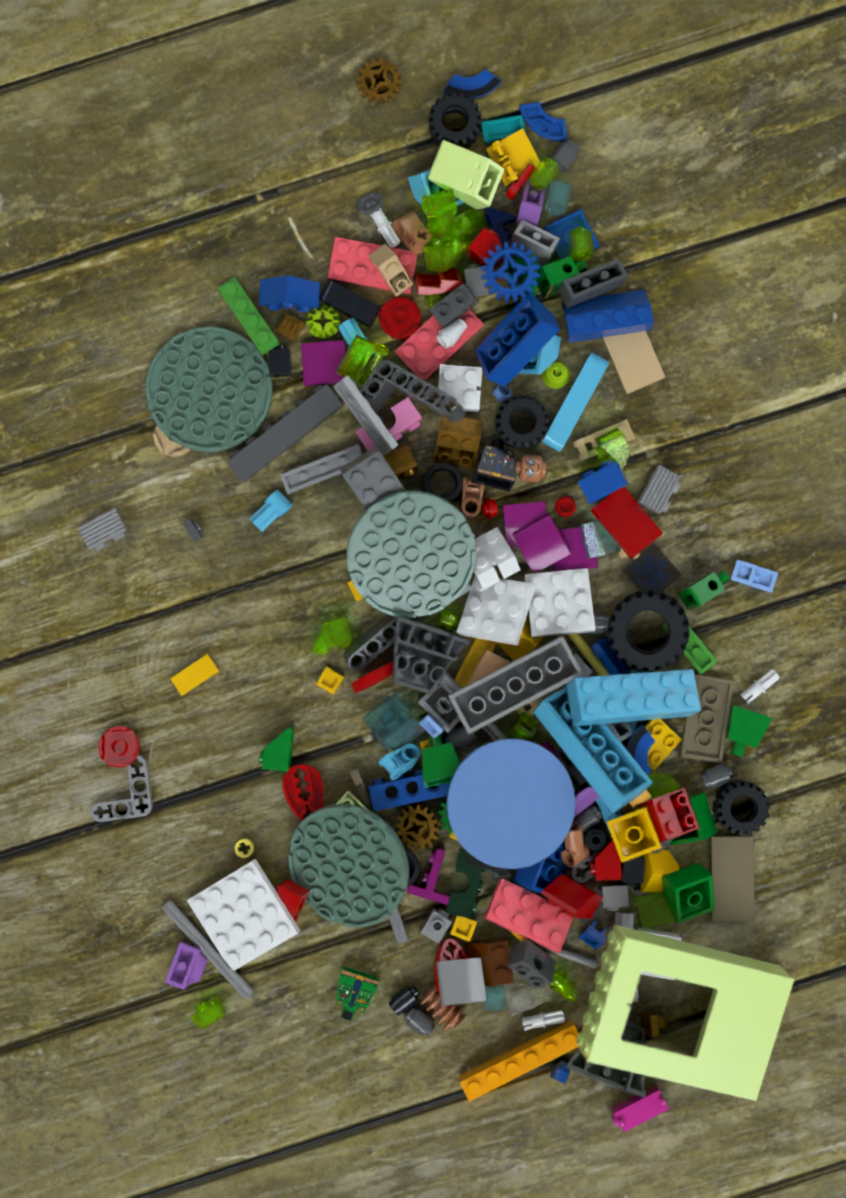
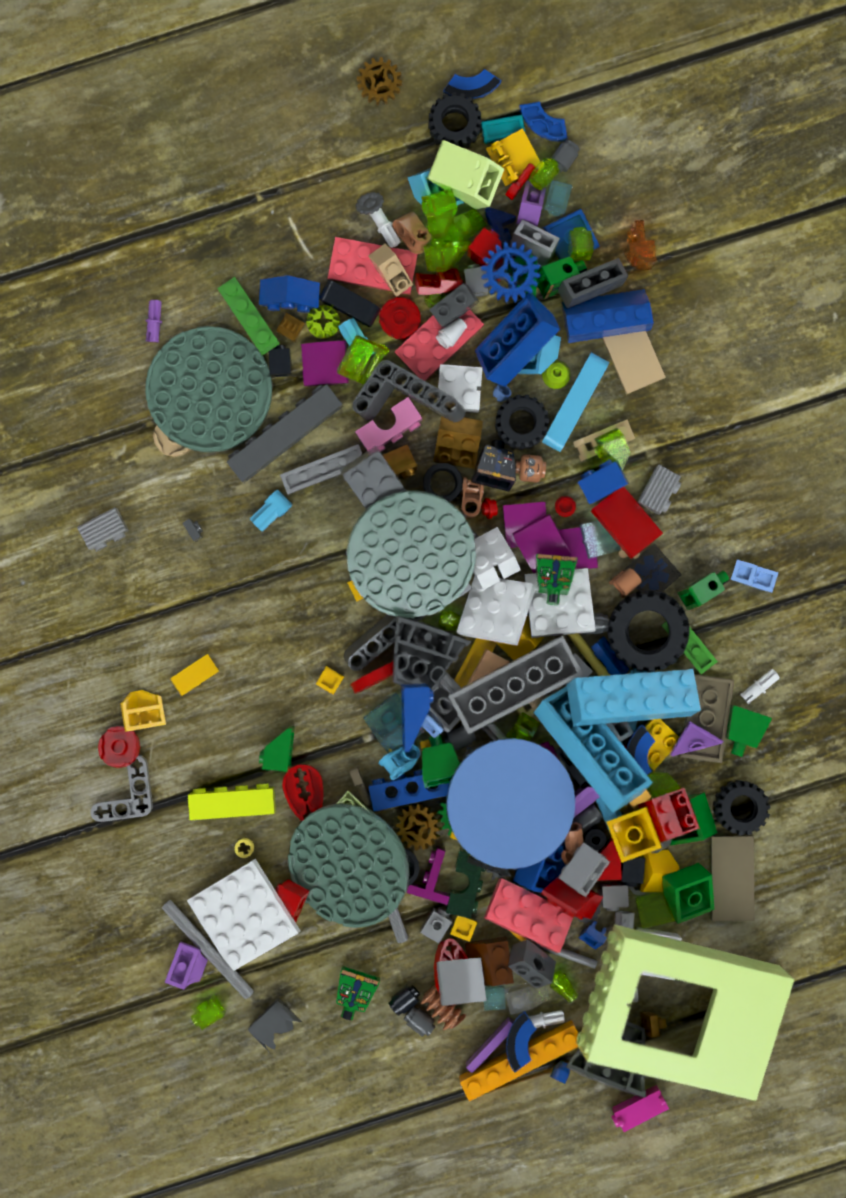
clear neon green slope [311,617,353,656] -> none
light grey plate [333,376,398,456] -> none
dark grey brick [701,763,734,789] -> none
none -> yellow slope [120,690,166,732]
none -> medium lavender axle [145,300,162,343]
none -> neon yellow brick [188,783,276,820]
none -> dark grey piece [247,998,302,1053]
none -> blue slope [401,684,434,752]
none -> medium lavender tile [466,1017,514,1073]
none -> tile [506,1011,537,1073]
none -> torso [535,554,577,606]
none -> light grey brick [559,843,610,897]
none -> nougat piece [609,568,642,599]
none -> clear orange brick [624,220,656,270]
none -> medium lavender tile [669,721,724,756]

